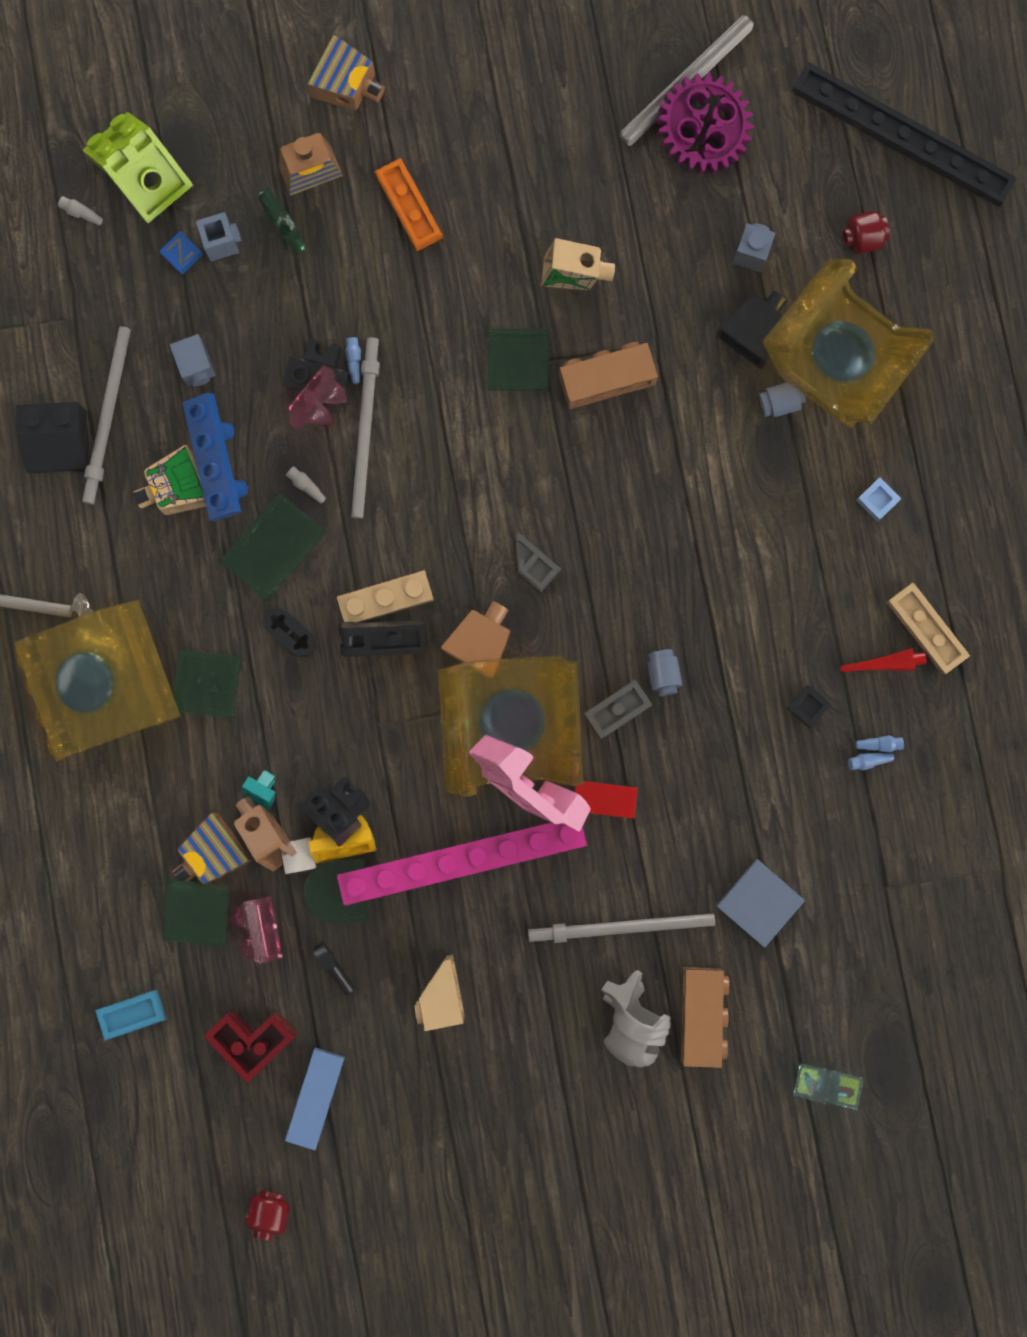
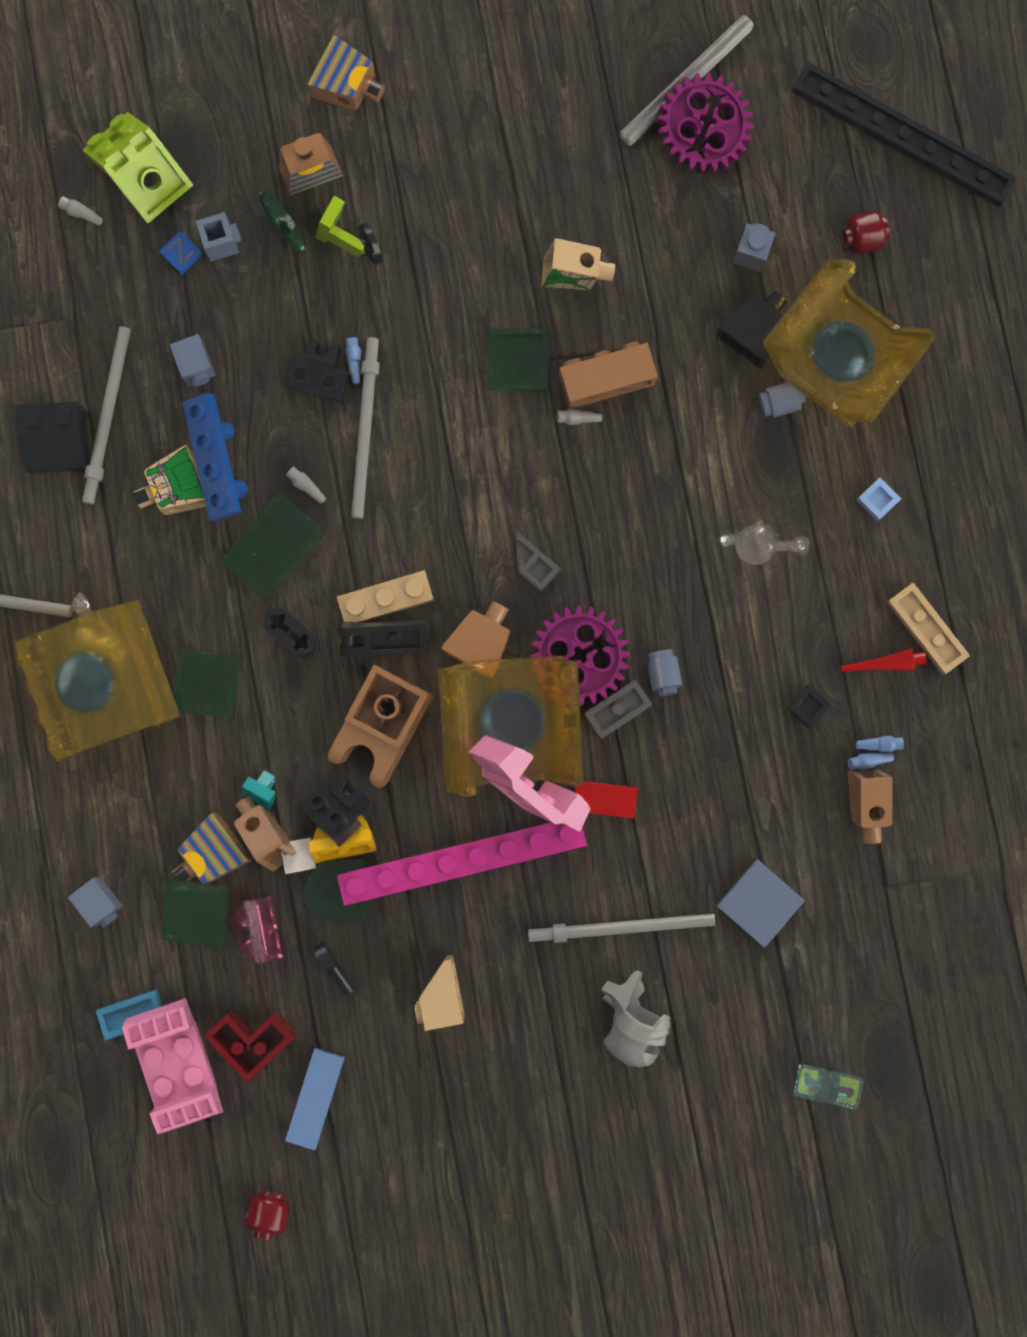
clear pink tile [289,365,347,430] -> none
orange tile [374,158,443,252] -> none
medium nougat brick [680,967,729,1068] -> none
none -> sand blue brick [68,877,123,928]
none -> bright pink plate [122,998,223,1134]
none -> lime piece [315,196,382,265]
none -> medium nougat brick [328,665,434,789]
none -> magenta gear [530,605,630,706]
none -> light grey piece [556,408,602,425]
none -> clear piece [720,520,809,565]
none -> medium nougat torso [848,769,892,844]

